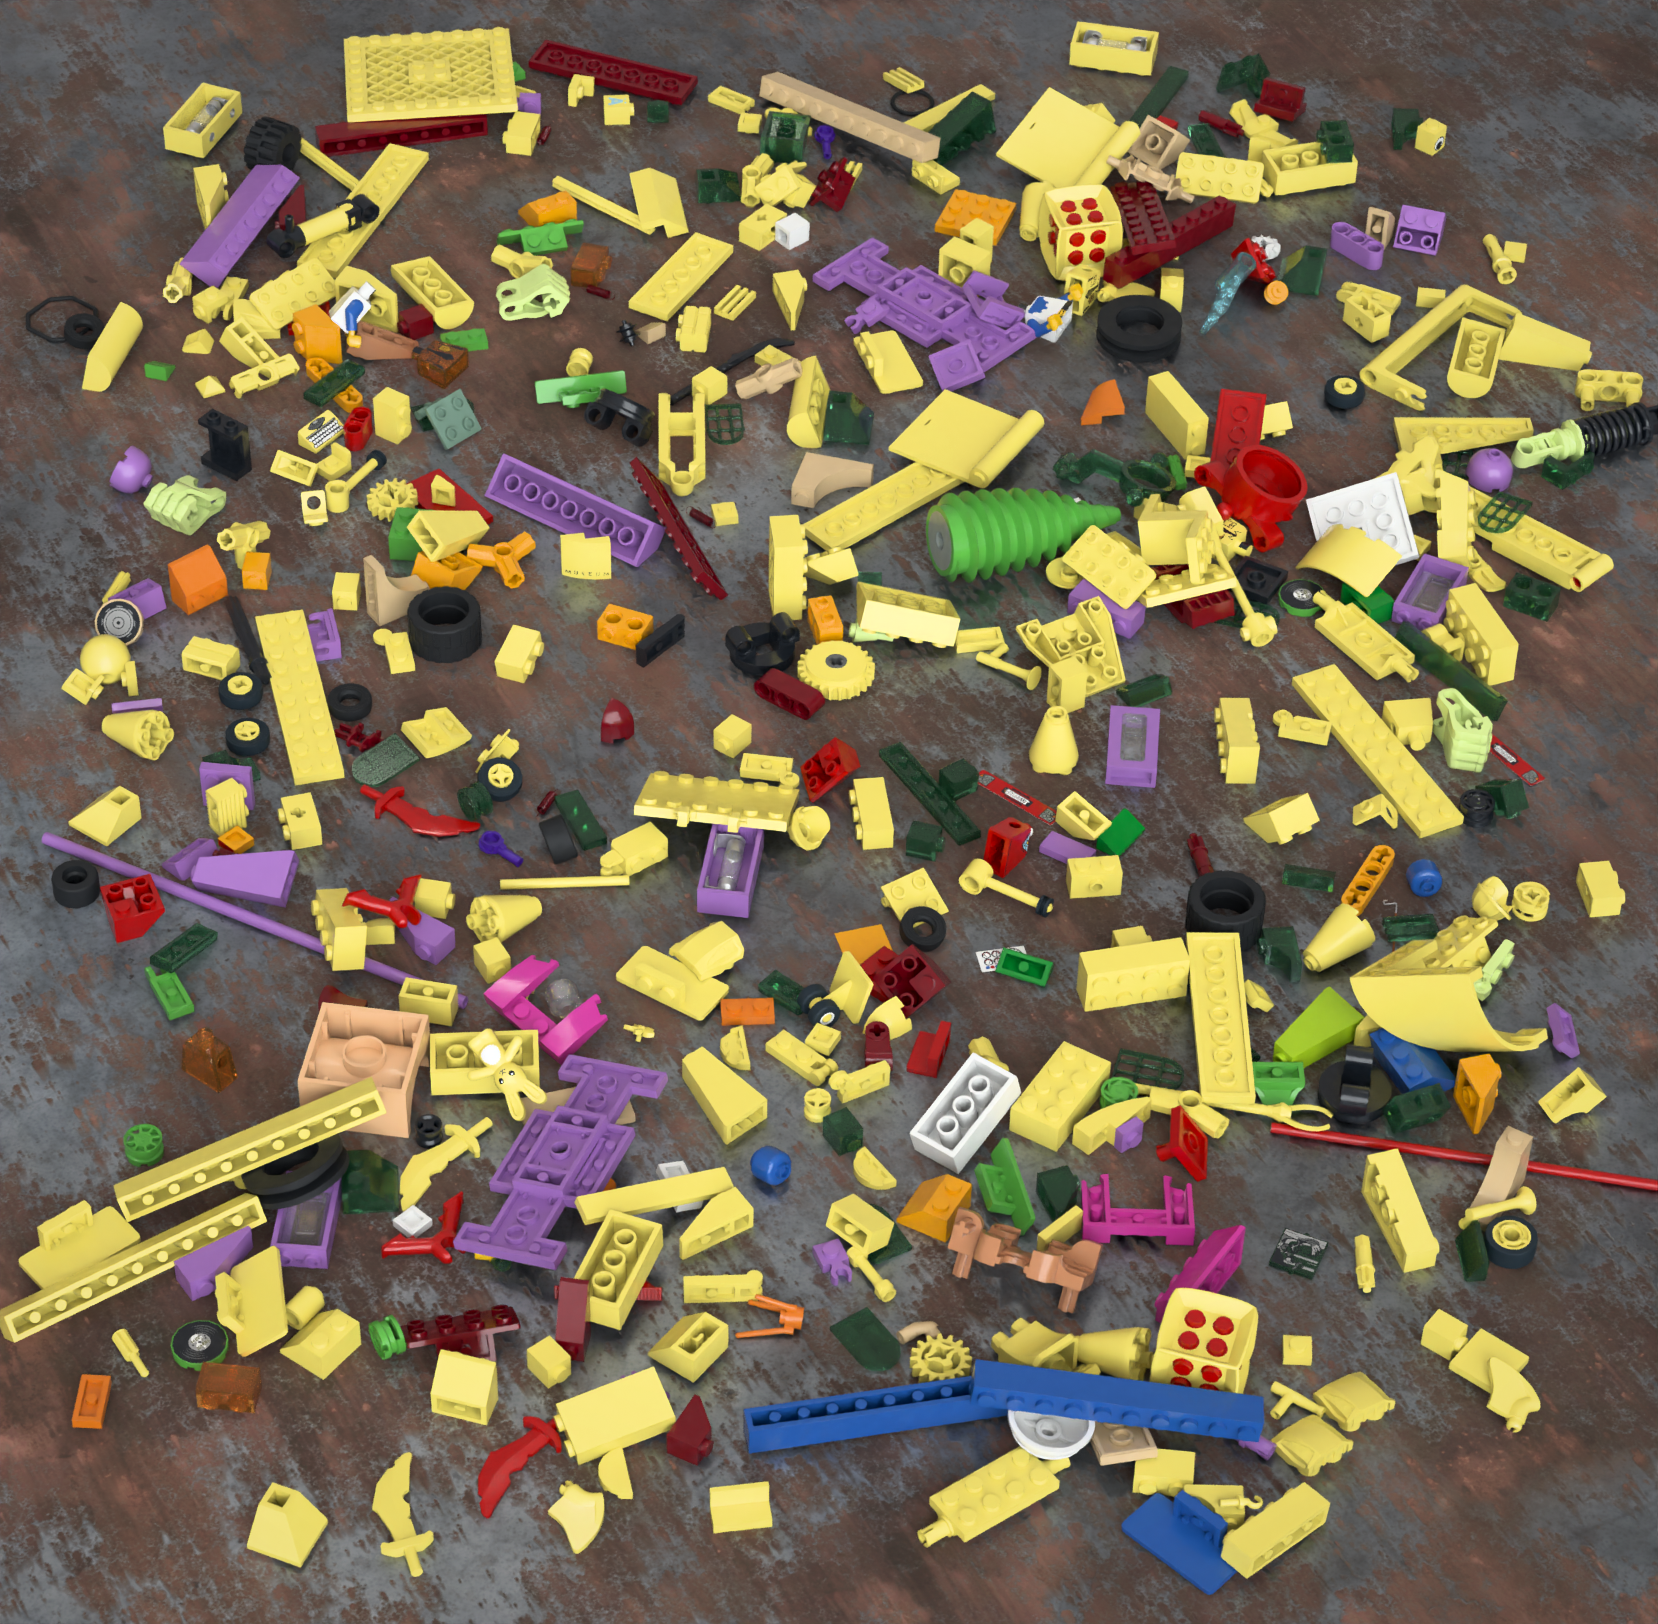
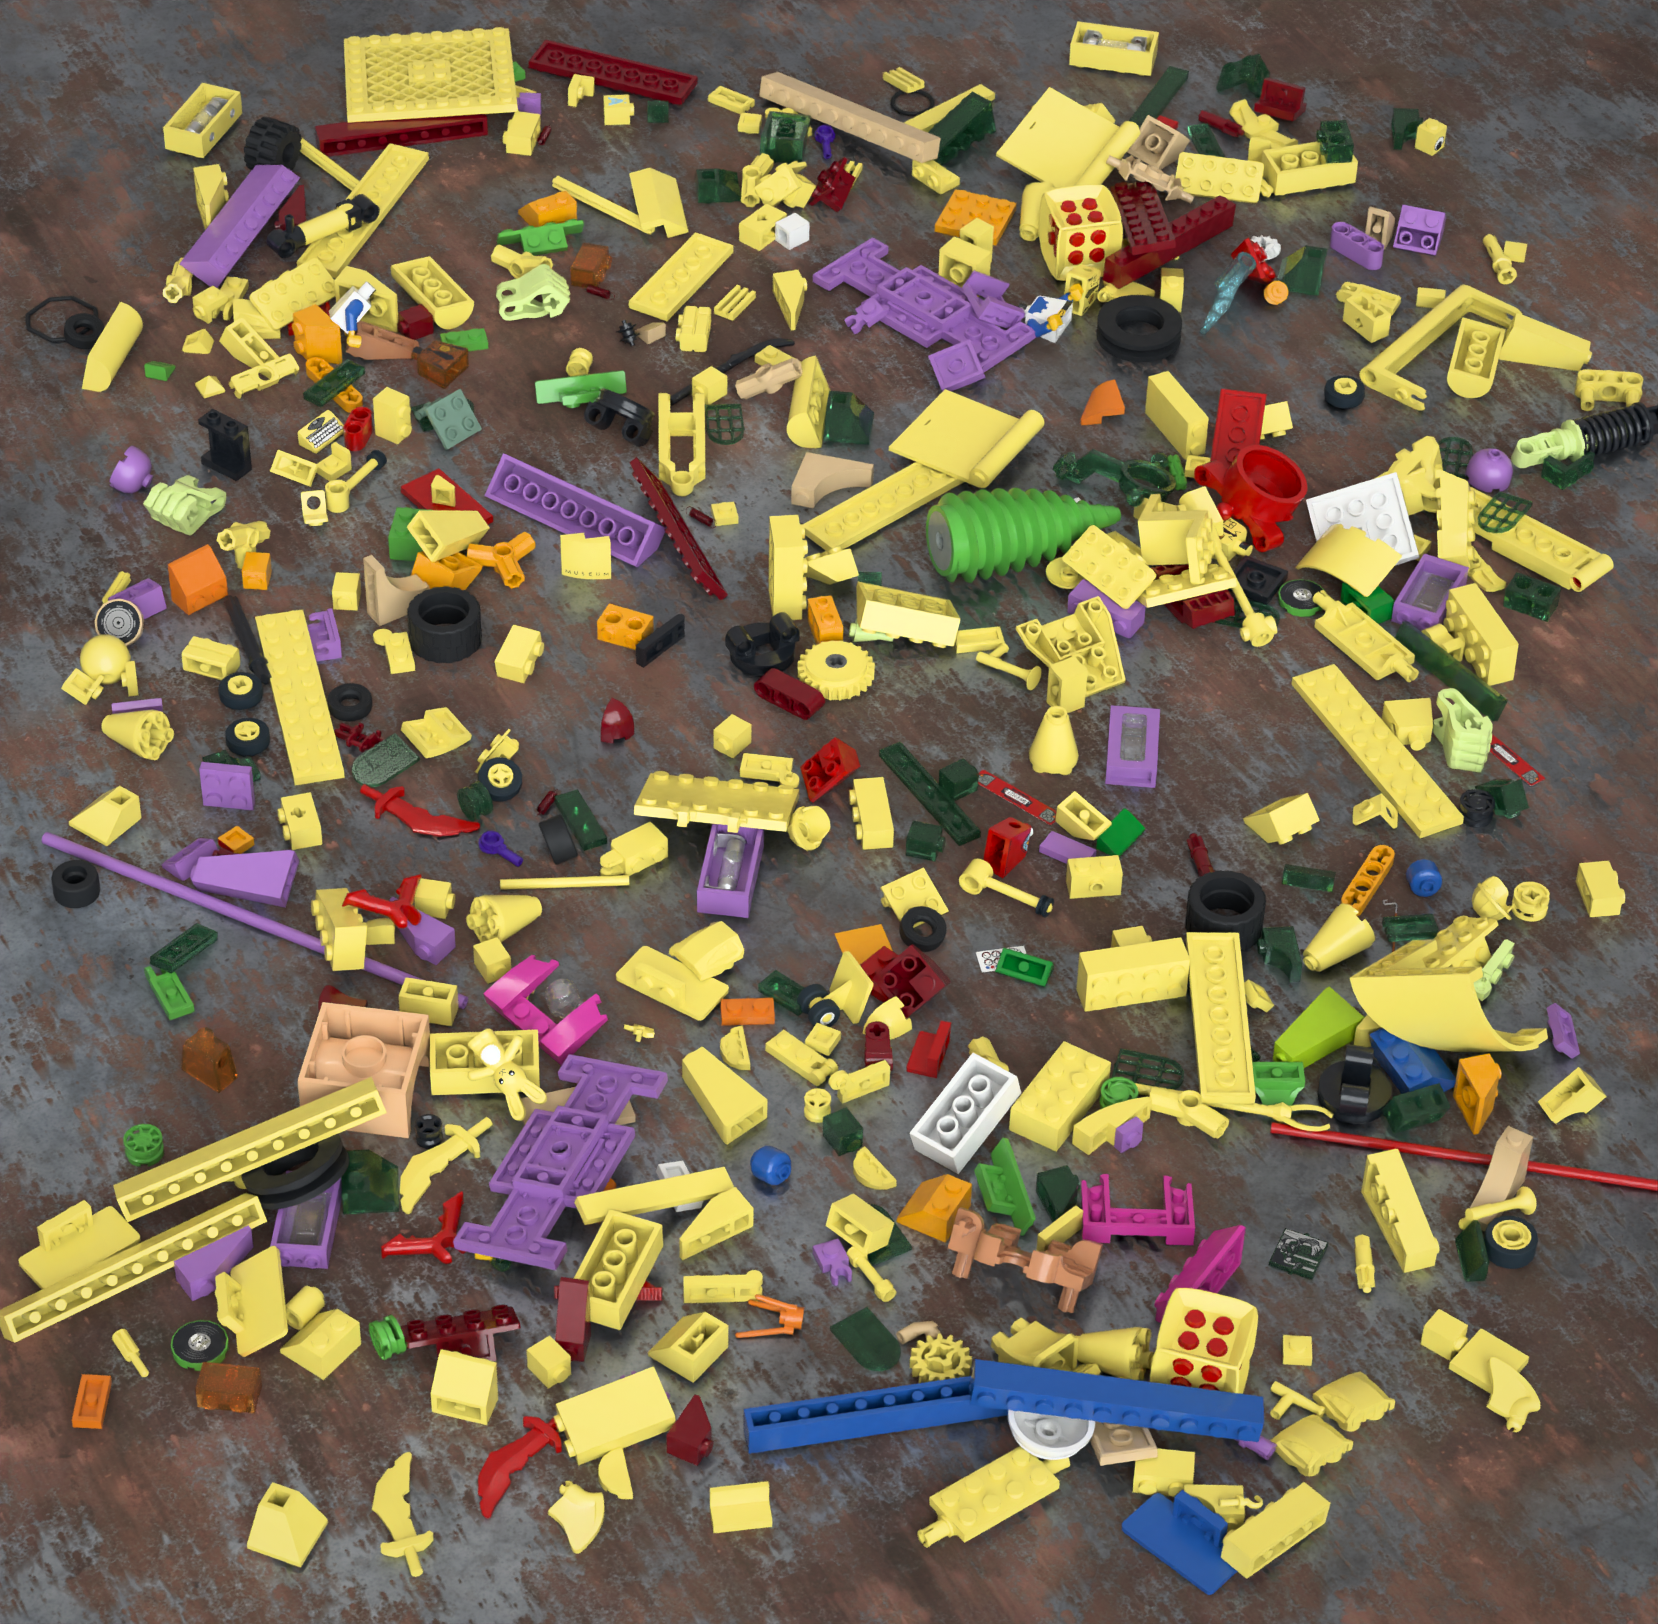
red slope [100,874,165,943] -> none
light yellow brick [205,778,249,837] -> none
light yellow gear [367,478,418,522] -> none
white tile [393,1205,433,1238] -> none
light yellow bracket [854,330,923,394] -> none
clear green slope [1116,674,1172,707] -> none
red tile [1156,1105,1208,1182] -> none
light yellow wedge [1214,698,1260,784] -> none
light yellow hinge [1273,710,1332,746] -> none
light yellow wing [1393,417,1534,454] -> none

